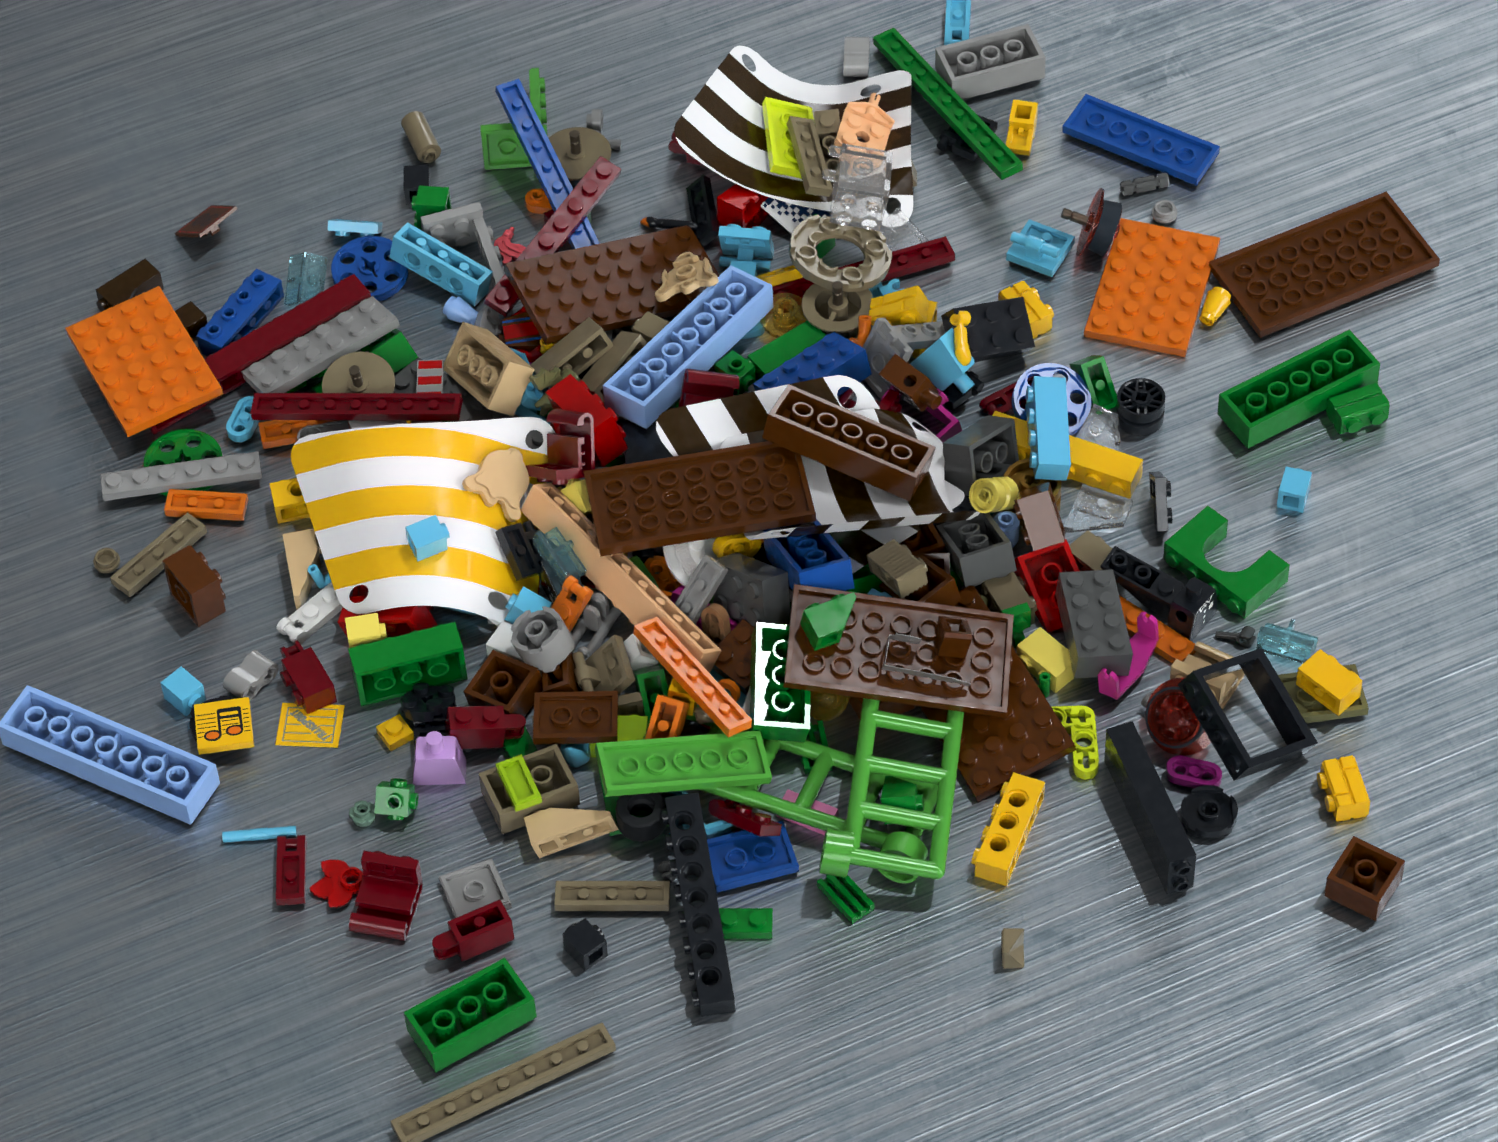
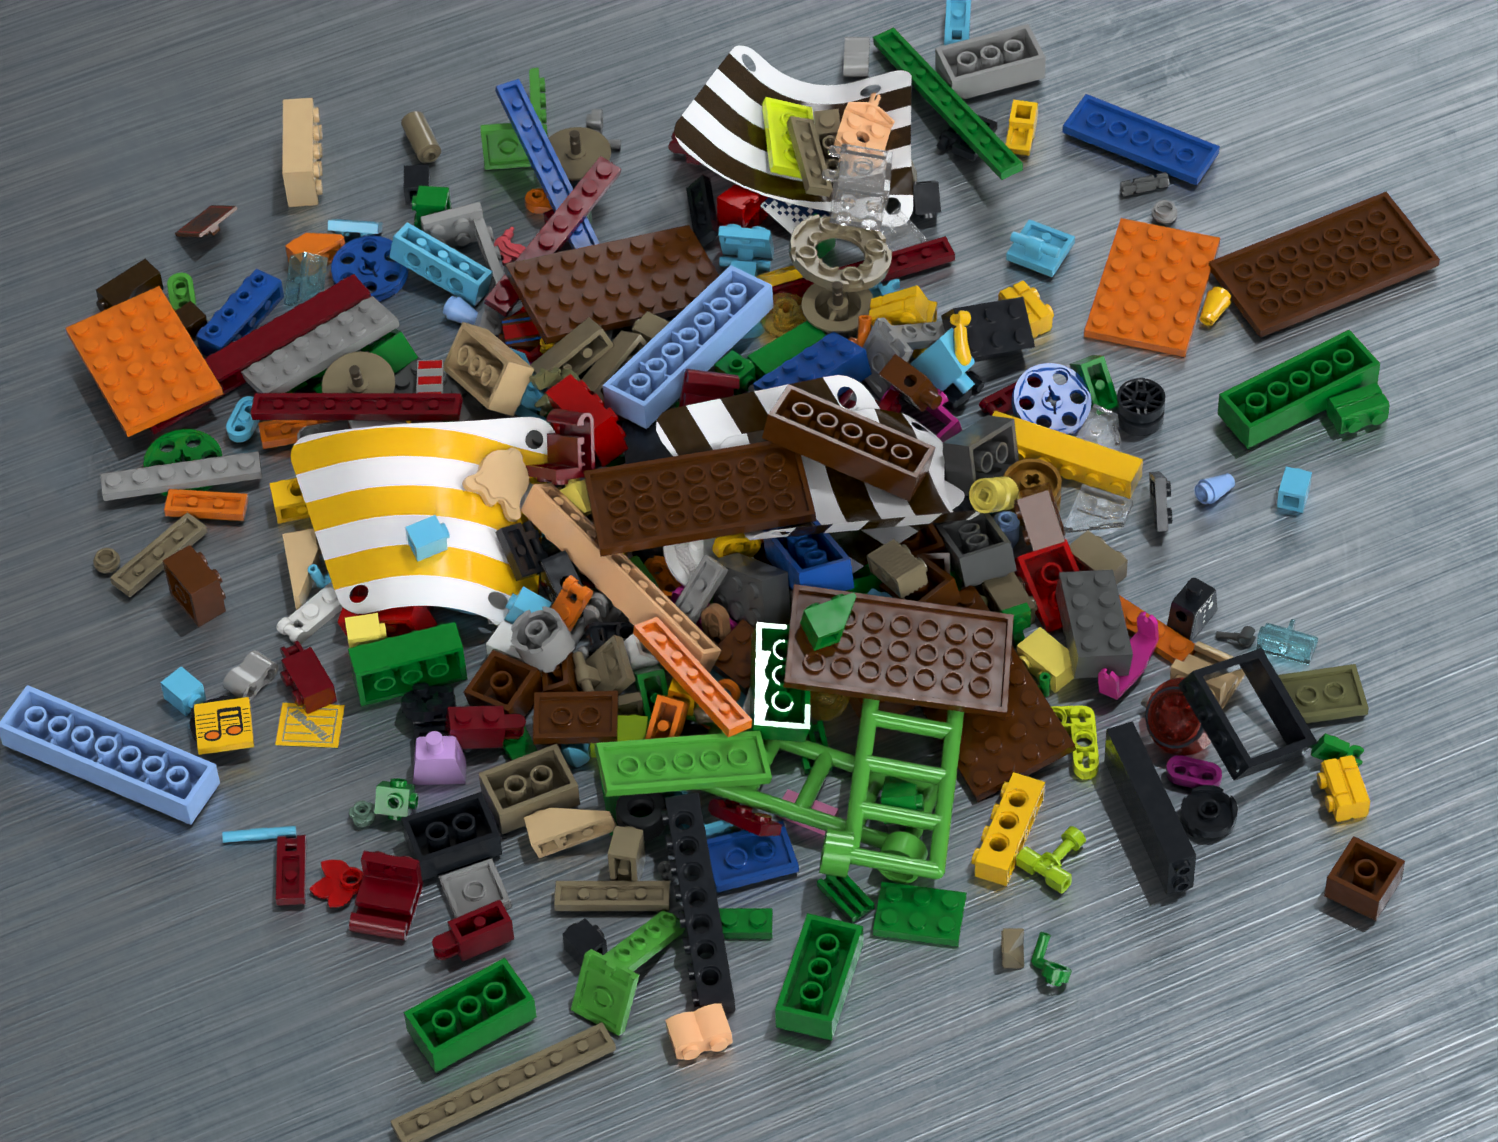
yellow plate [376,714,414,751] -> none
lime tile [495,754,542,812] -> none
clear light blue panel [533,527,587,585] -> none
black piece [640,217,699,231] -> none
tan tile [655,252,719,302] -> none
light grey piece [882,633,971,686] -> none
reddish brown slope [938,616,973,658] -> none
medium azure wedge [1025,376,1071,481] -> none
piece [1061,188,1122,257] -> none
black slope [1100,546,1185,619] -> none
green arch [1163,506,1290,619] -> none
yellow brick [1296,649,1363,716] -> none
none -> bright green plate [167,273,197,311]
none -> tan brick [282,98,323,207]
none -> orange slope [285,233,345,279]
none -> black brick [401,792,502,881]
none -> bright green bracket [571,910,685,1036]
none -> black piece [584,621,634,656]
none -> dark tan brick [608,826,646,881]
none -> light nougat brick [665,1003,733,1060]
none -> green brick [775,913,863,1040]
none -> green plate [873,882,967,947]
none -> black brick [913,180,941,219]
none -> lime bar [1016,826,1086,894]
none -> green plate [1031,932,1072,986]
none -> light blue cone [1194,473,1235,504]
none -> green plate [1311,733,1364,767]

